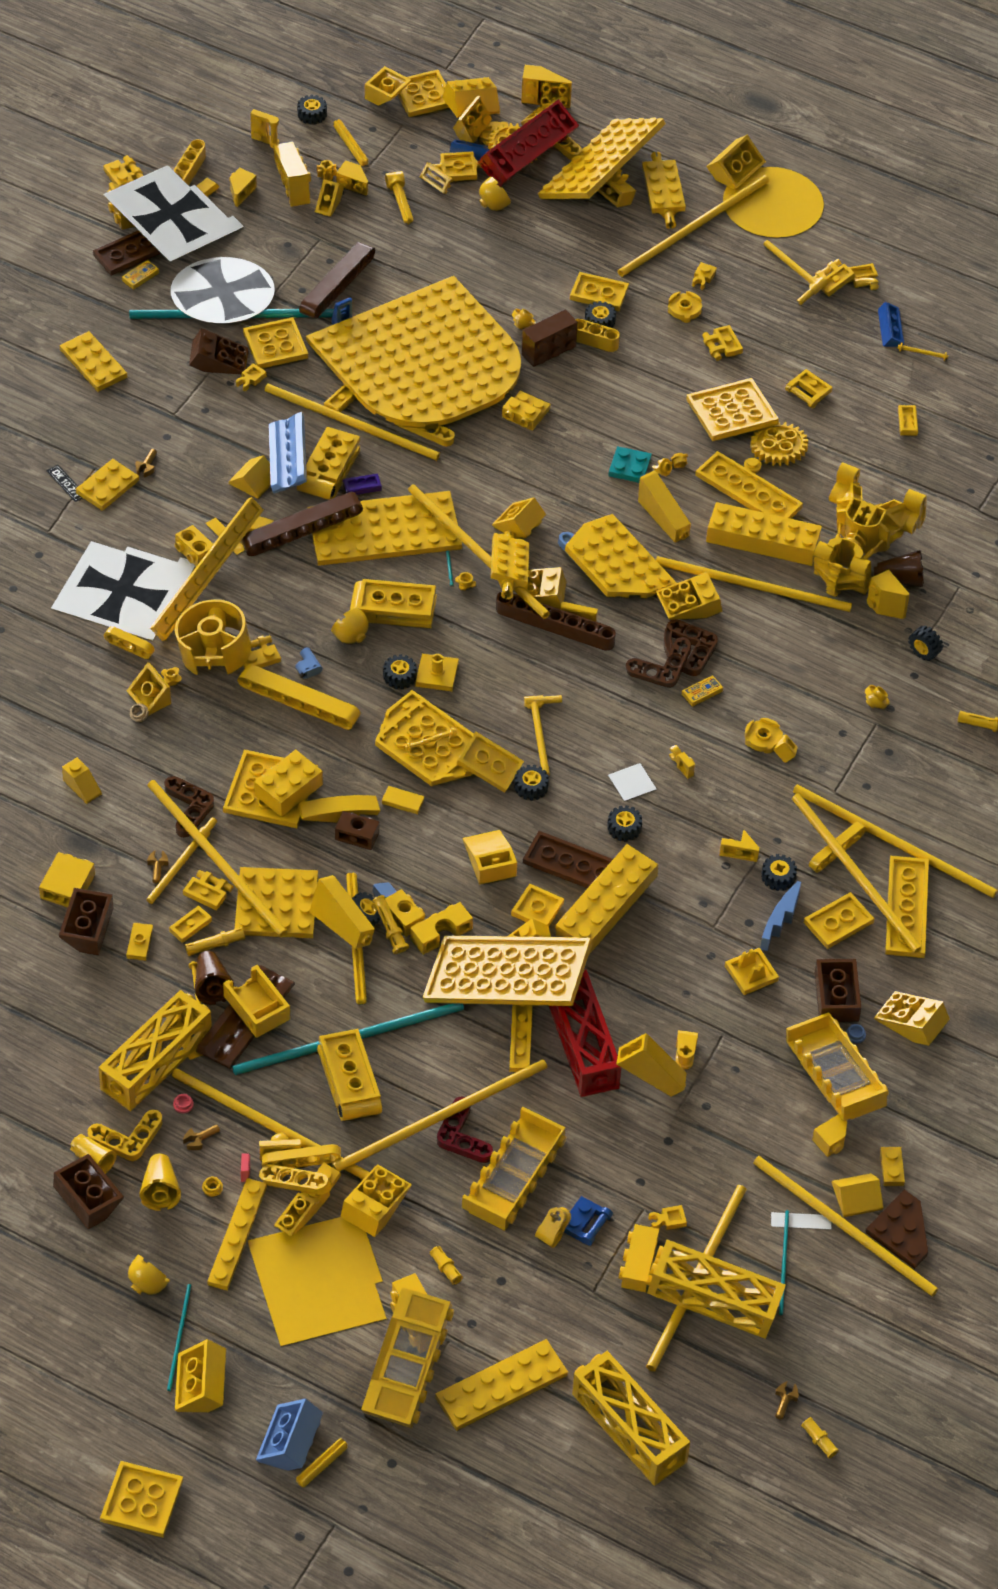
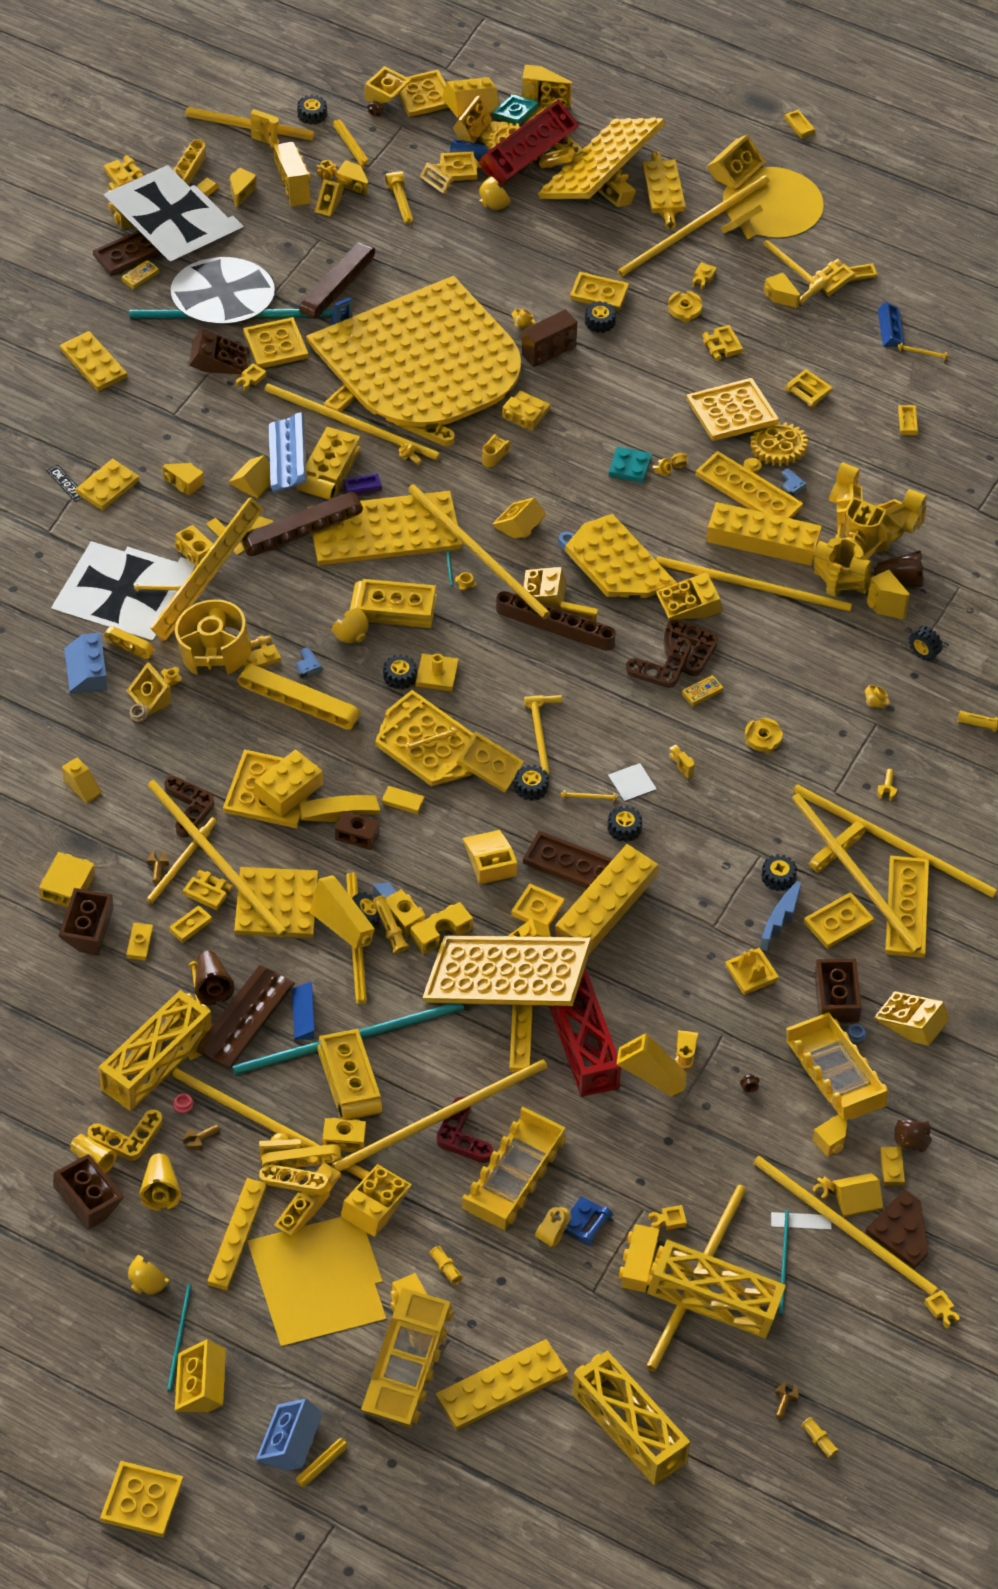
pearl gold bar [136,449,157,478] -> none
yellow pin [185,927,245,957] -> none
yellow plate [202,1176,223,1197] -> none
yellow piece [223,965,290,1038] -> none
coral tile [241,1153,250,1182] -> none
yellow plate [491,530,529,600] -> none
yellow beam [575,319,620,352] -> none
yellow slope [638,470,691,543] -> none
yellow slope [719,830,759,862] -> none
yellow slope [774,734,797,763] -> none
yellow arm [853,277,879,290] -> none
none -> medium blue slope [64,633,107,694]
none -> yellow axle [134,583,181,592]
none -> yellow slope [162,463,204,496]
none -> yellow axle [185,107,314,141]
none -> blue slope [292,982,315,1040]
none -> yellow brick [323,1118,366,1152]
none -> reddish brown plate [367,101,383,116]
none -> yellow plate [399,443,422,466]
none -> yellow piece [482,434,511,467]
none -> teal plate [492,95,539,125]
none -> yellow plate [539,147,575,169]
none -> yellow axle [561,790,618,803]
none -> yellow tile [720,205,763,240]
none -> reddish brown plate [740,1074,760,1093]
none -> yellow slope [763,273,800,308]
none -> medium blue piece [782,468,808,497]
none -> yellow tile [784,110,816,139]
none -> yellow plate [813,1176,835,1199]
none -> yellow bar [877,769,897,801]
none -> reddish brown hair [894,1119,932,1152]
none -> yellow plate [924,1290,960,1329]

